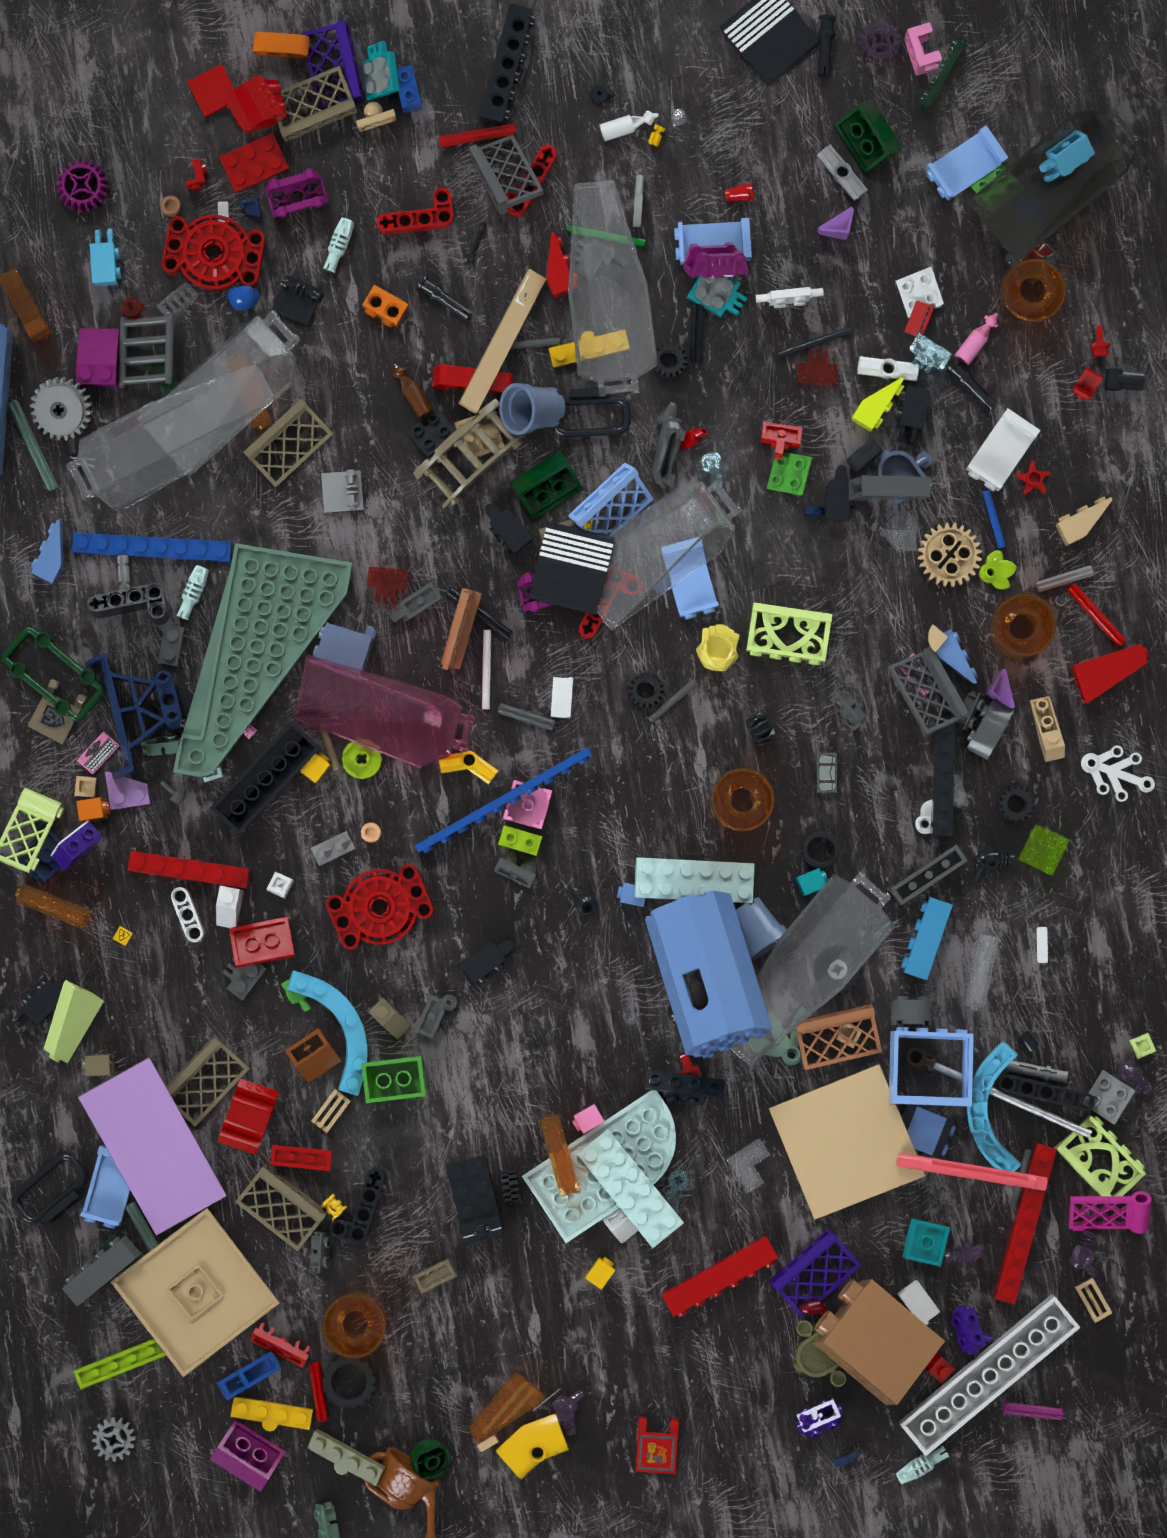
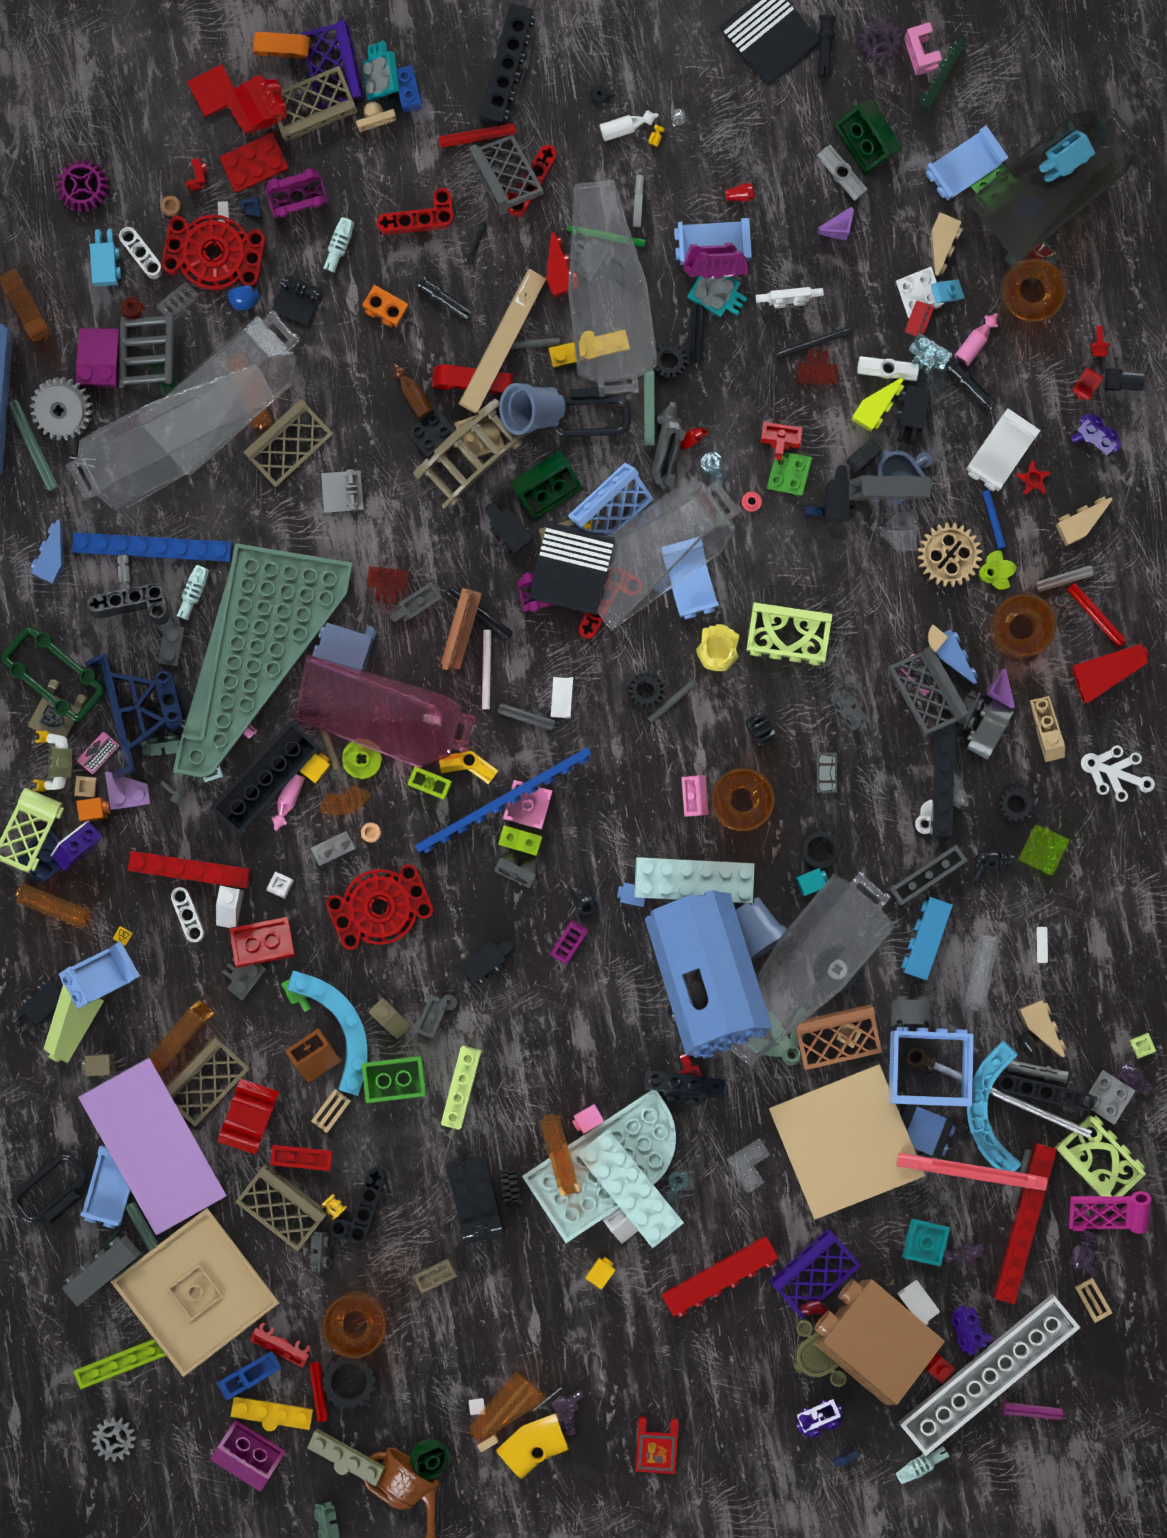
none -> torso [33,731,72,792]
none -> light blue panel [59,941,140,1009]
none -> white beam [119,227,163,279]
none -> clear orange slope [148,999,215,1073]
none -> bright pink wheel [271,774,305,831]
none -> clear orange tile [317,785,371,815]
none -> lime brick [407,767,452,800]
none -> yellowish green fence [441,1045,482,1130]
none -> white sticker [469,1398,485,1415]
none -> magenta slope [550,919,588,965]
none -> sand green beam [644,370,655,446]
none -> bright pink slope [681,775,709,817]
none -> coral plate [742,492,762,512]
none -> tan slope [930,213,962,279]
none -> medium azure plate [931,279,964,303]
none -> tan slope [1018,1000,1066,1057]
none -> dark purple brick [1071,413,1122,455]

